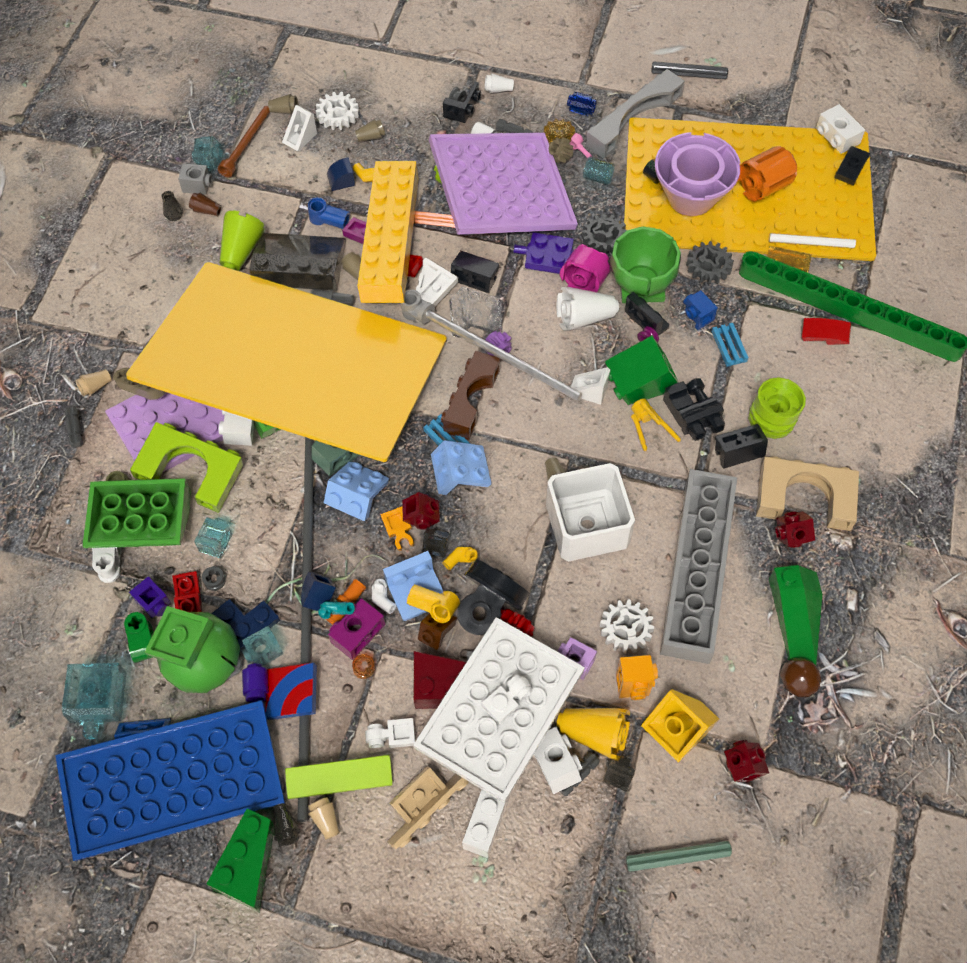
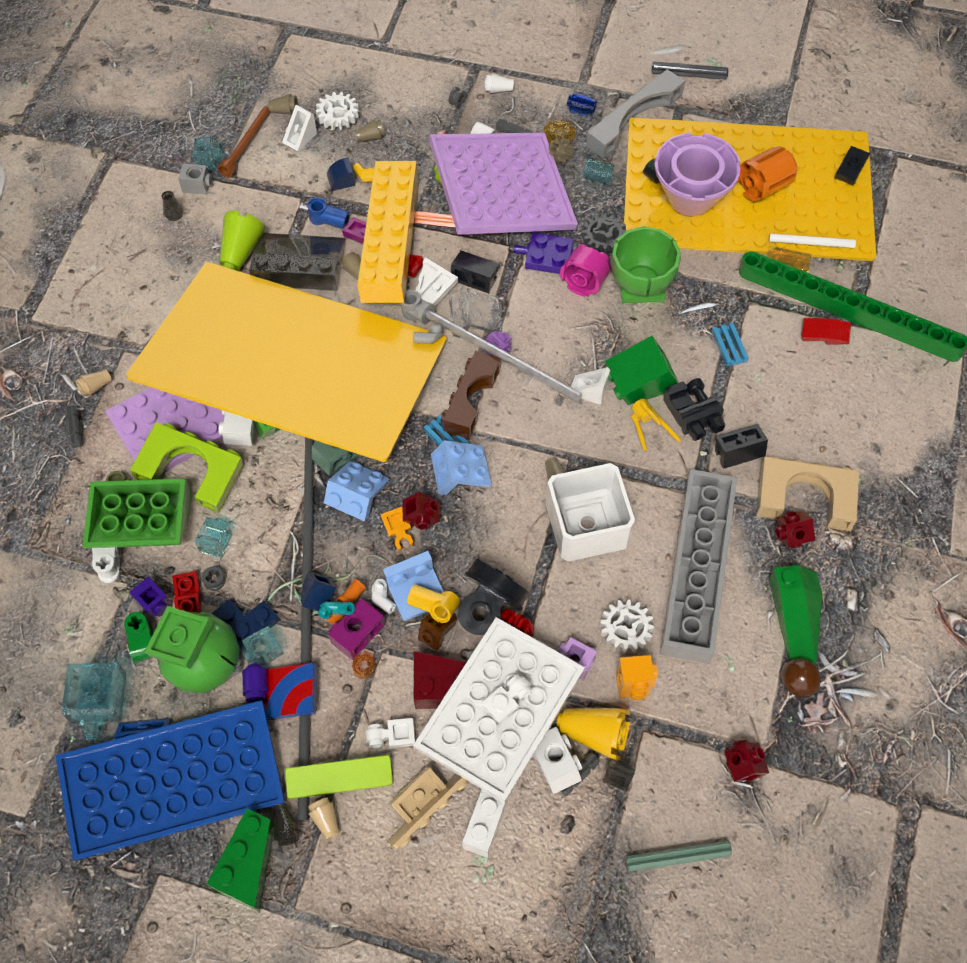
dark tan beam [113,367,166,400] -> none
reddish brown cone [189,192,222,217] -> none
dark grey axle [311,288,354,306] -> none
clear smoke tile [422,527,450,558] -> none
yellow arm [442,547,478,570] -> none
black bracket [443,82,481,123] -> none
white cone [556,287,619,331] -> none
bright pink hand [570,133,592,159] -> none
black bracket [625,292,669,336] -> none
magenta bush [637,326,659,342] -> none
yellow slope [641,689,719,762] -> none
blue brick [683,290,718,330] -> none
dark grey gear [686,241,734,284] -> none
lime wheel [748,377,806,439] -> none
white brick [816,104,865,154] -> none
none -> light grey arm [413,323,443,344]

